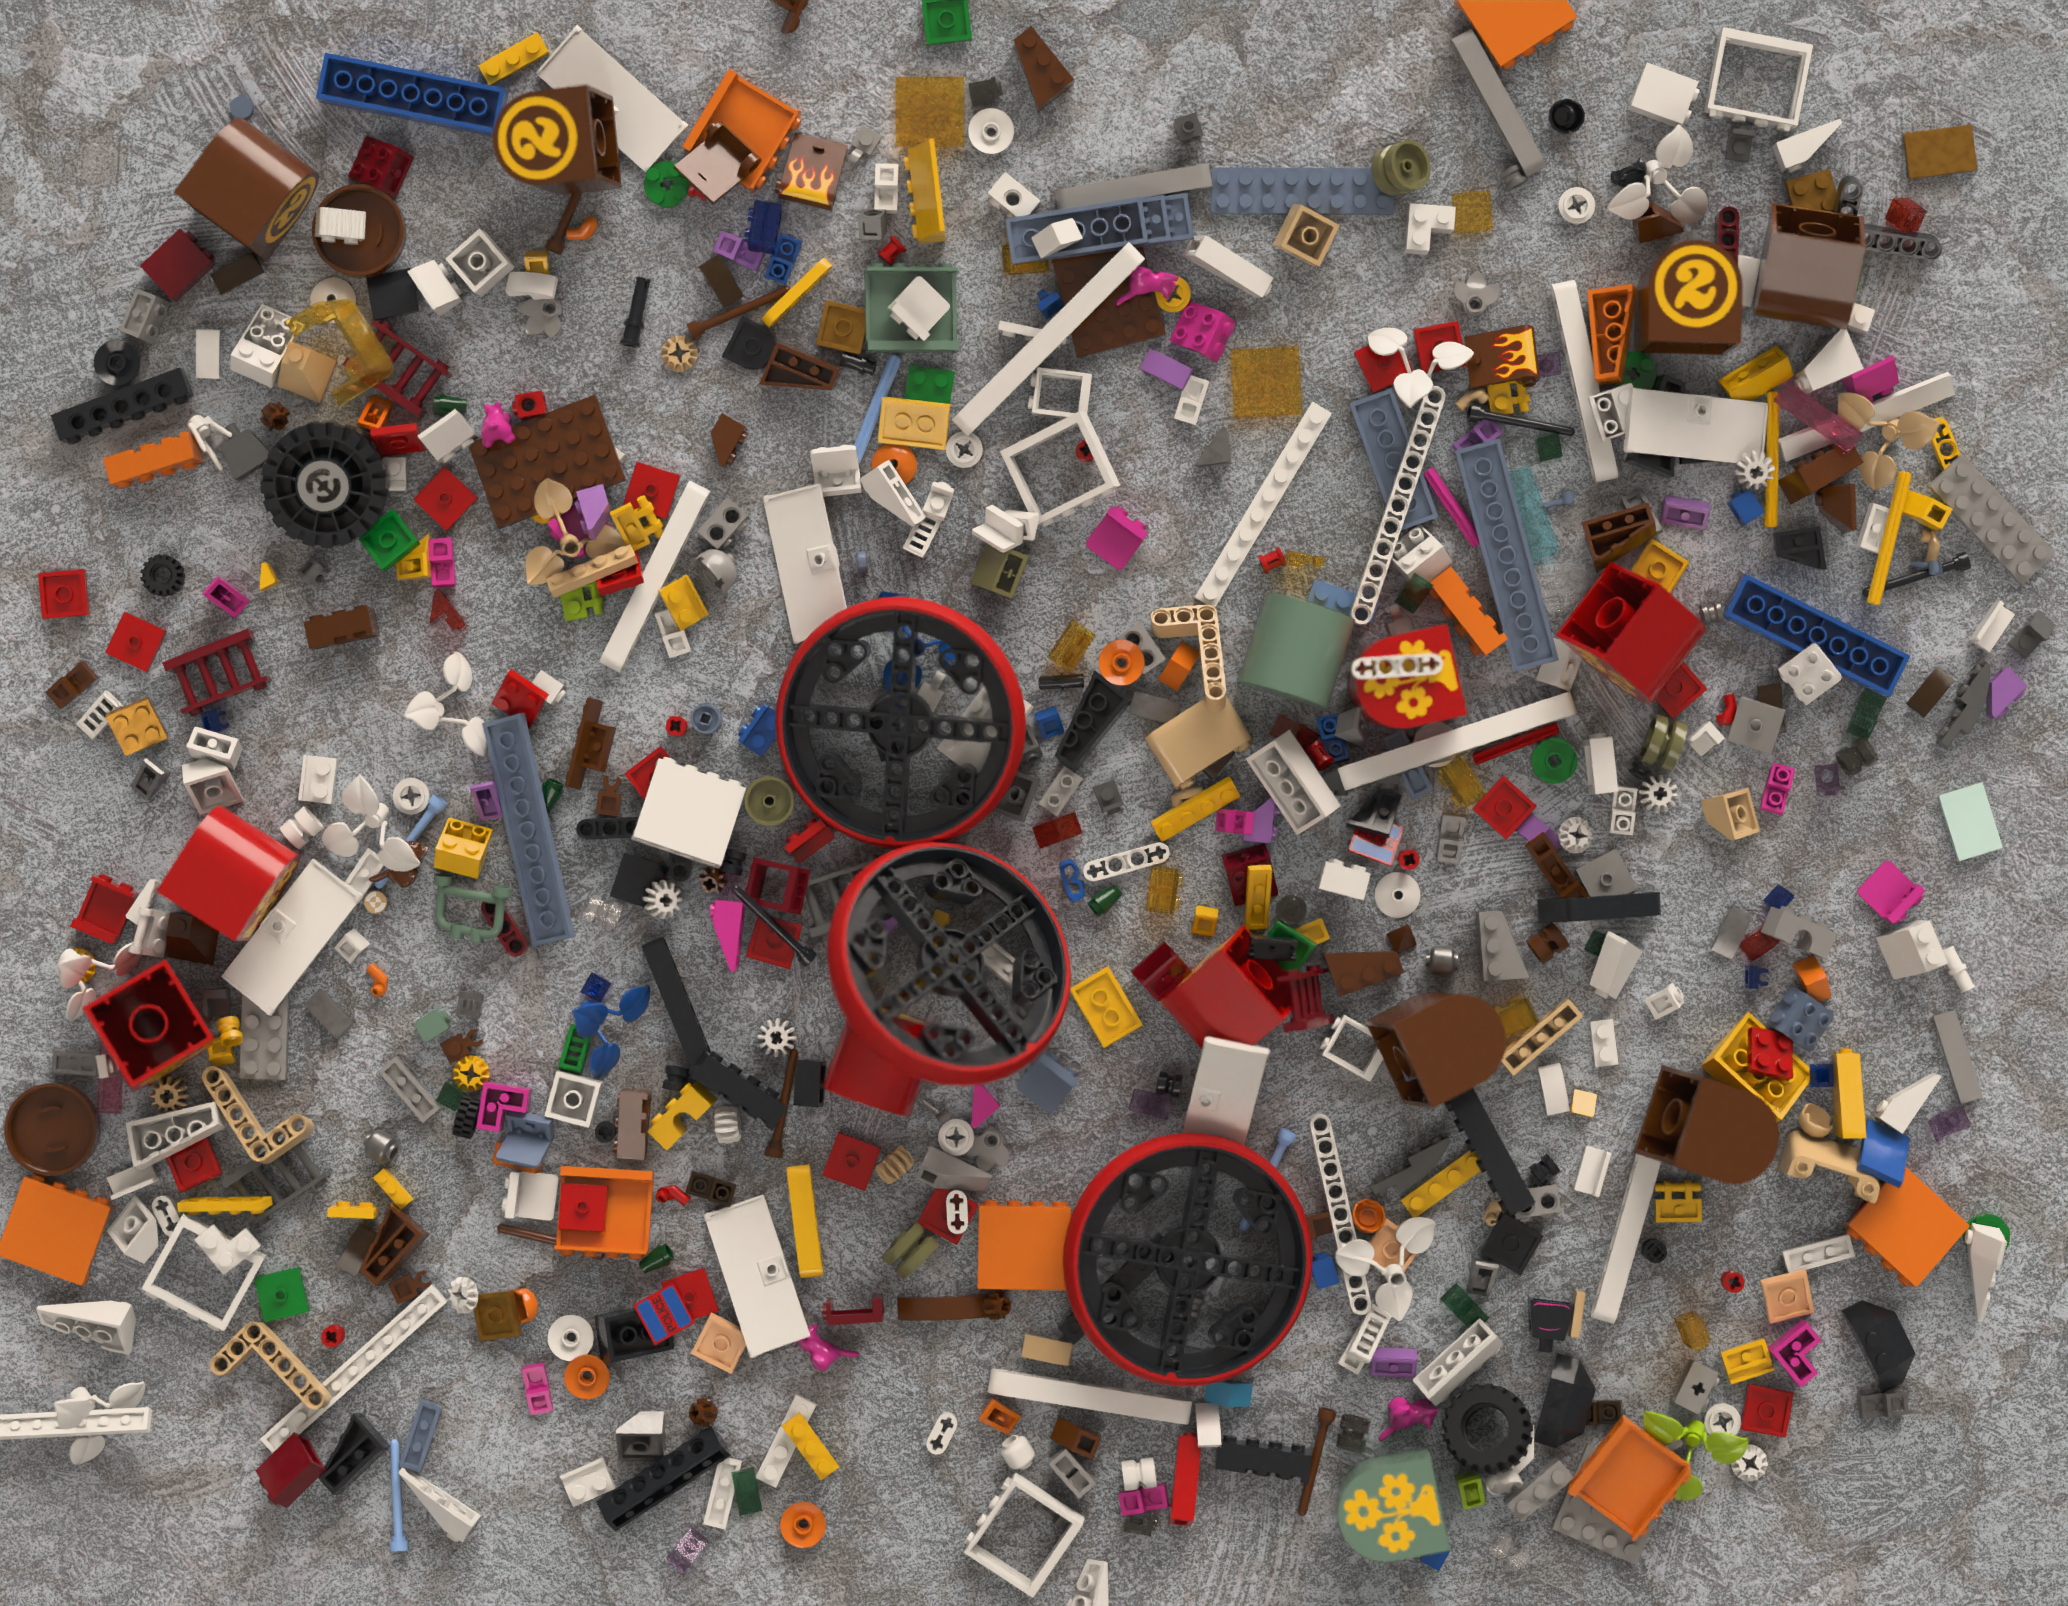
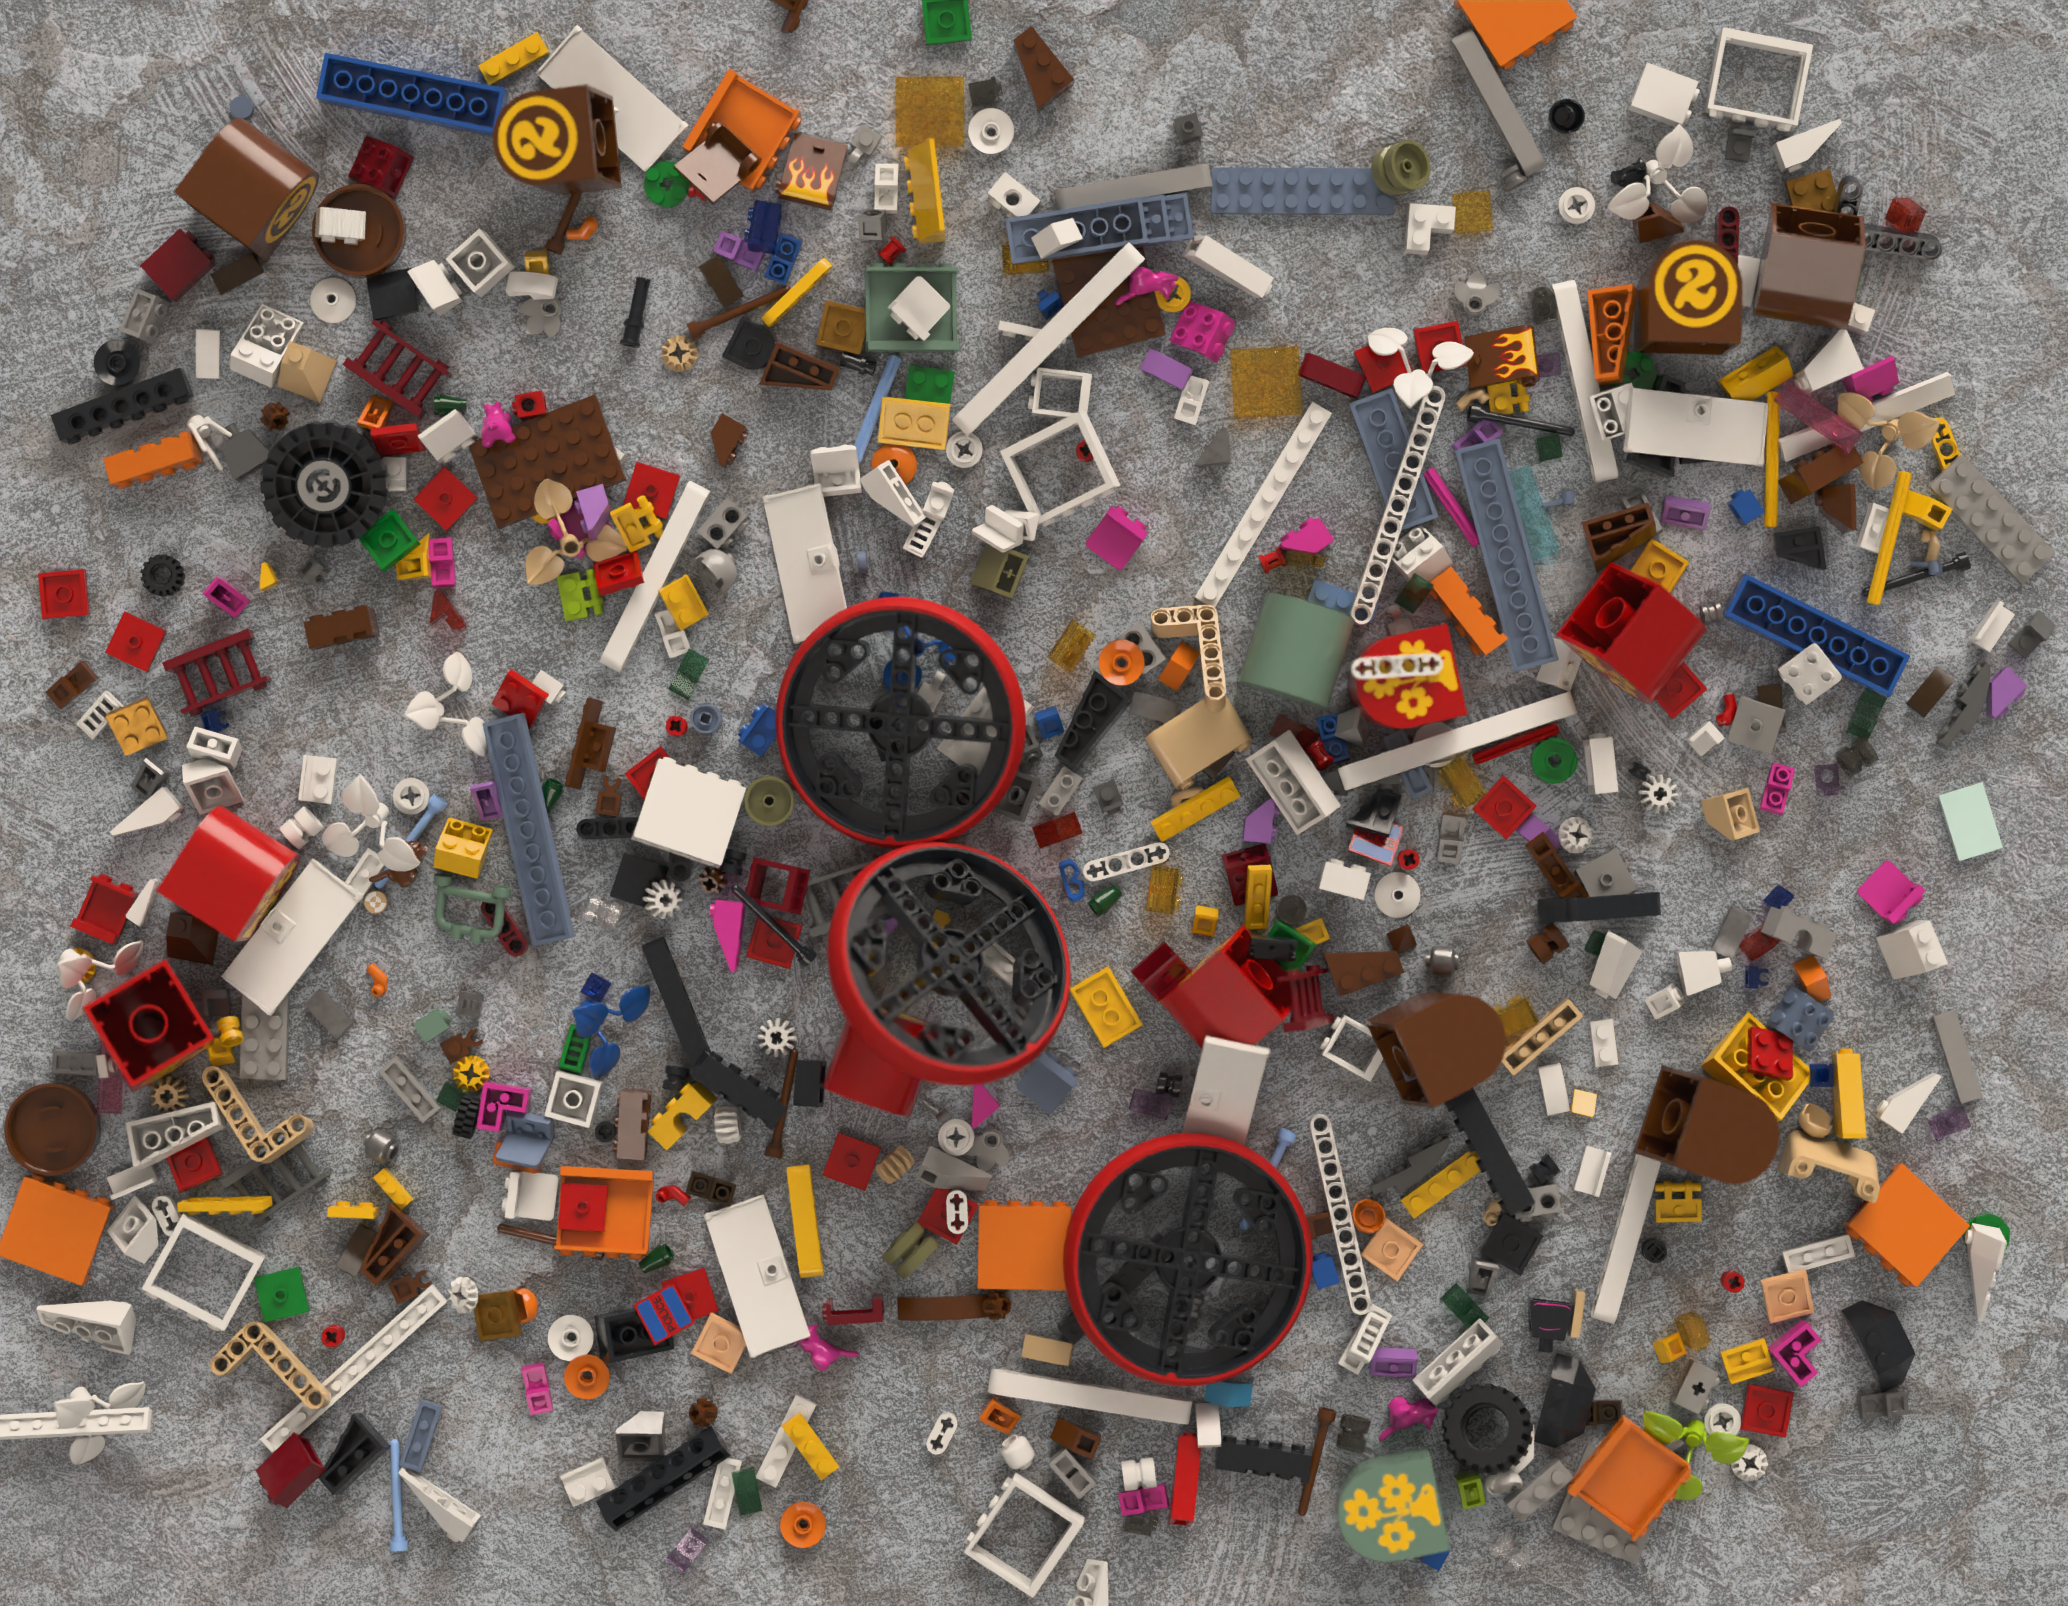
white plate [128,907,170,958] -> none
white plate [194,1224,261,1275] -> none
clear yellow windscreen [285,299,394,407] -> none
white slope [334,929,370,964] -> none
tan plate [546,544,638,598] -> none
red bracket [784,818,835,864] -> none
black axle [1038,673,1084,691] -> none
dark pink slope [1215,809,1255,835] -> none
tan brick [1273,204,1340,267] -> none
white plant [1335,1217,1436,1321] -> none
light grey wedge [1476,910,1530,981] -> none
white slope [1609,785,1638,835] -> none
olive wheel [1640,714,1688,771] -> none
white gear [1735,450,1775,490] -> none
blue tile [1857,1119,1910,1188] -> none
pearl gold tile [1902,124,1978,180] -> none
white pin [1943,946,1975,993] -> none
none -> white slope [110,787,185,836]
none -> clear green slope [669,649,709,700]
none -> dark pink slope [1278,517,1334,556]
none -> dark red beam [1298,353,1366,399]
none -> clear smoke bracket [1528,287,1558,325]
none -> yellow slope [1653,1332,1687,1363]
none -> white torso [1675,951,1732,996]

